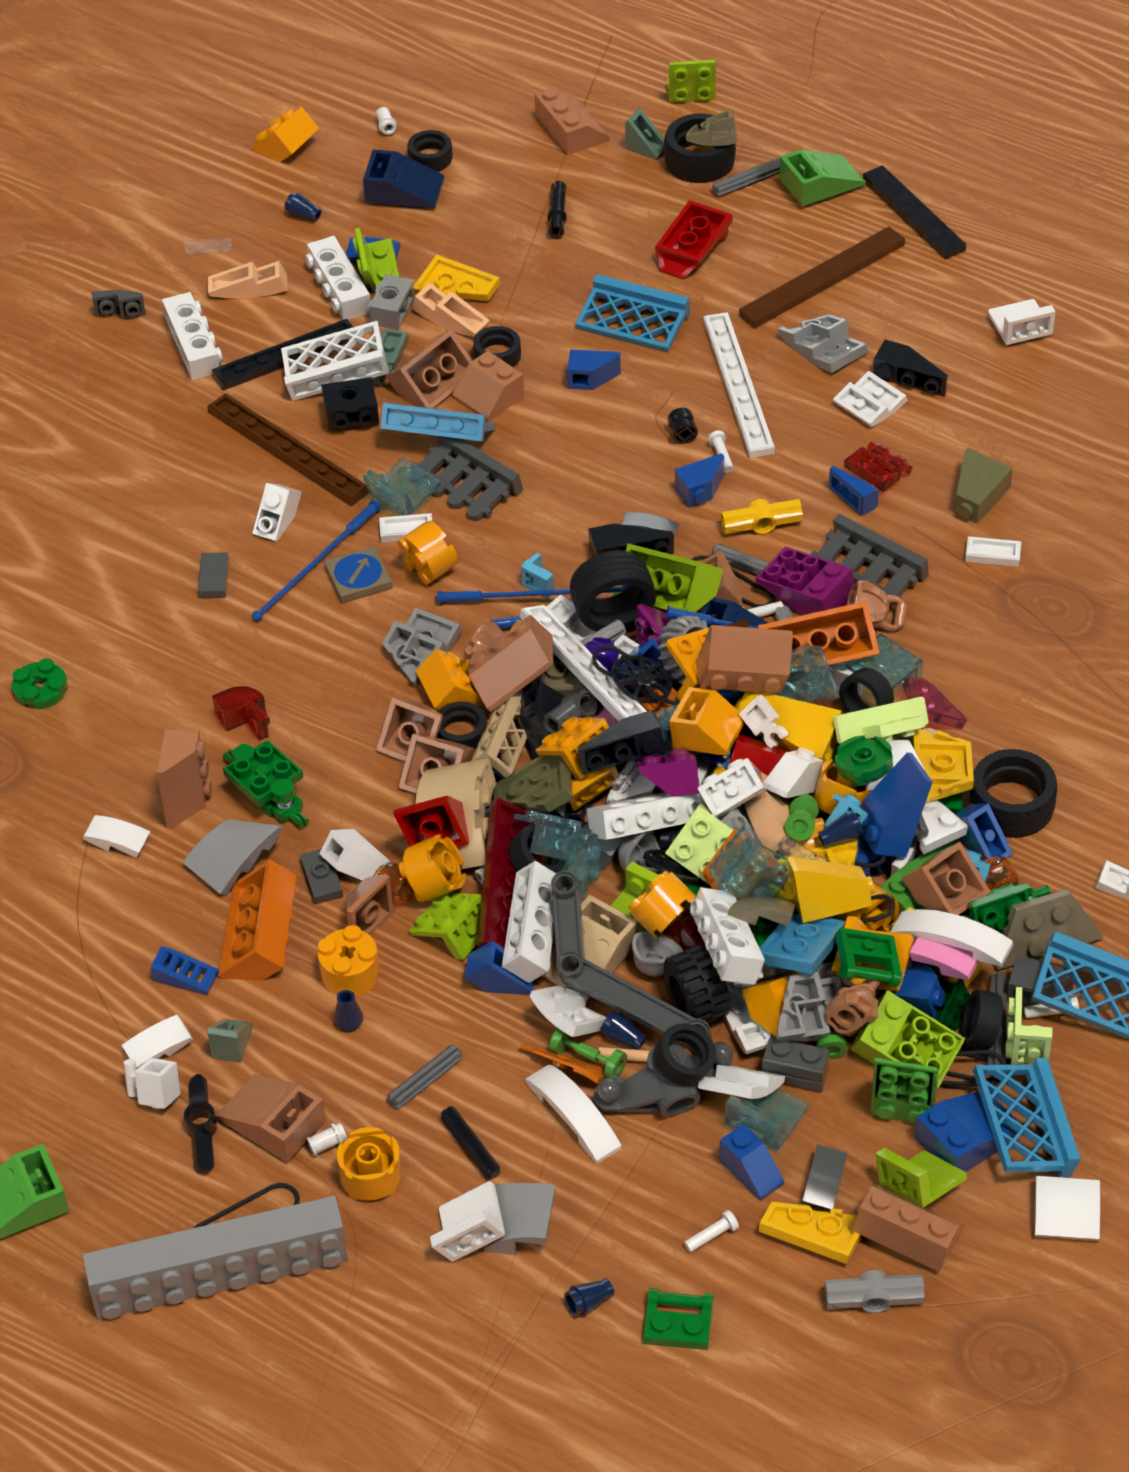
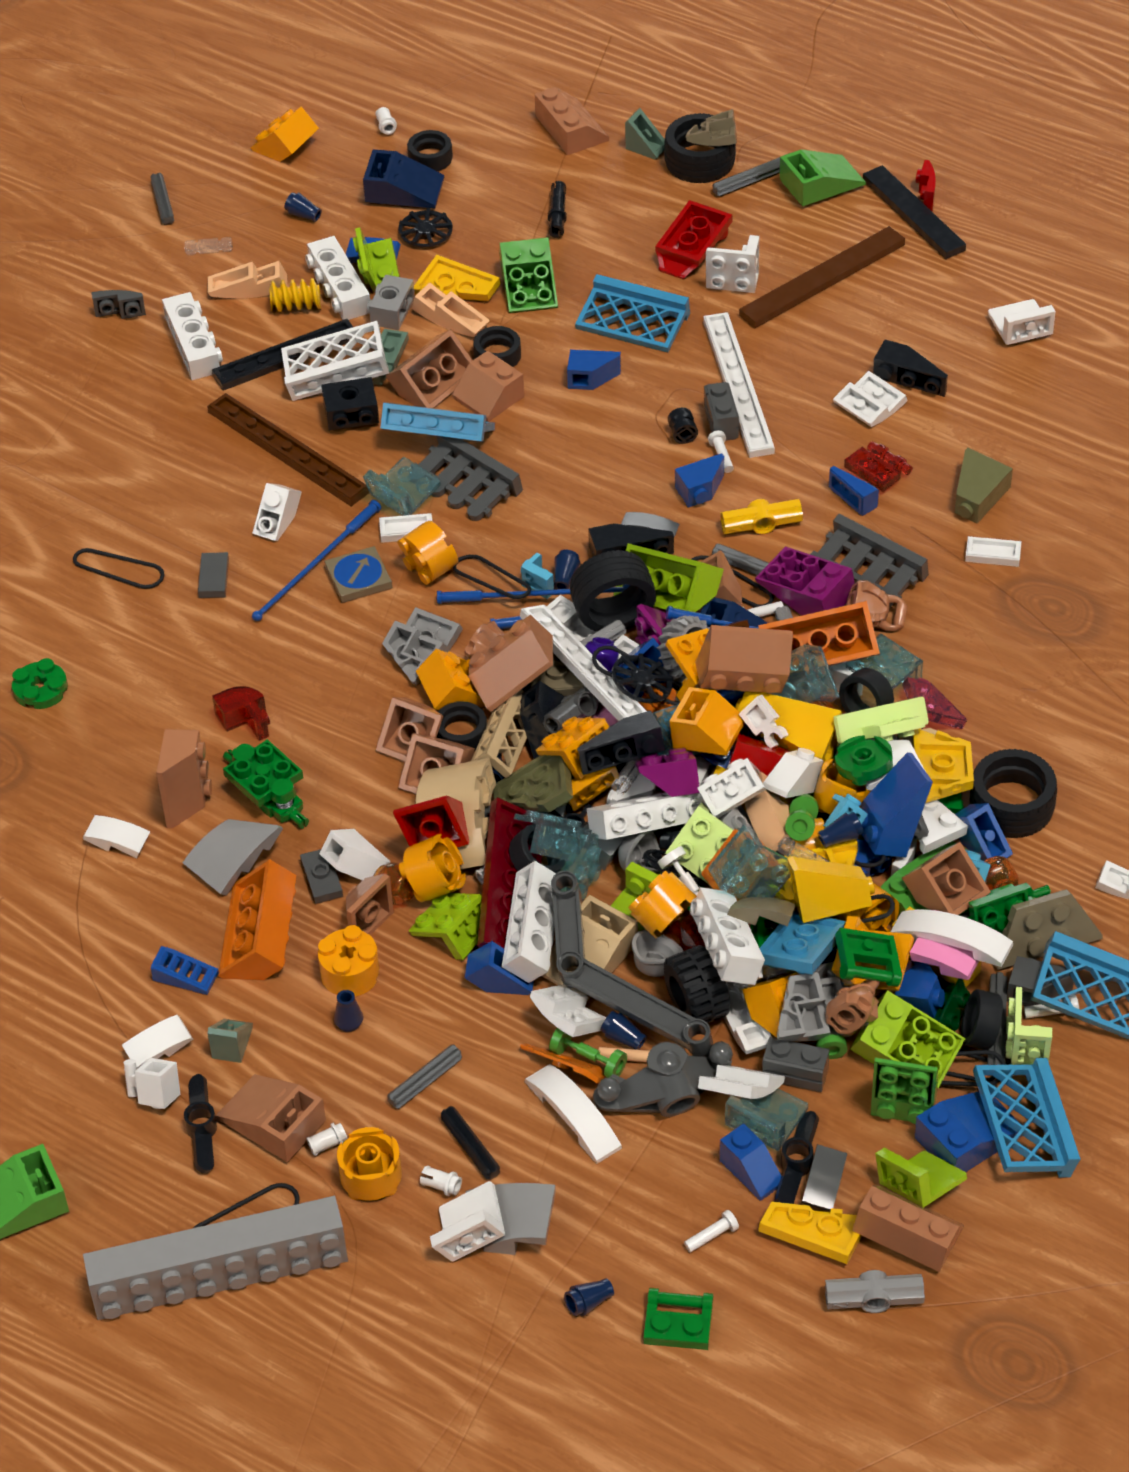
black tyre [654,1023,716,1086] -> none
lime bracket [667,60,716,103] -> none
light grey slope [778,314,868,373] -> none
white slope [1034,1176,1100,1241] -> none
none -> black piece [73,548,165,589]
none -> dark grey axle [150,173,174,225]
none -> yellow piece [269,278,321,312]
none -> black wheel [398,208,453,248]
none -> white pin [420,1165,462,1196]
none -> black piece [453,554,532,599]
none -> bright green slope [499,237,558,313]
none -> dark blue cone [554,549,581,589]
none -> white wheel [657,846,700,896]
none -> dark grey brick [704,382,739,440]
none -> white bracket [706,235,759,293]
none -> black piece [775,1111,819,1204]
none -> red slope [915,160,936,211]

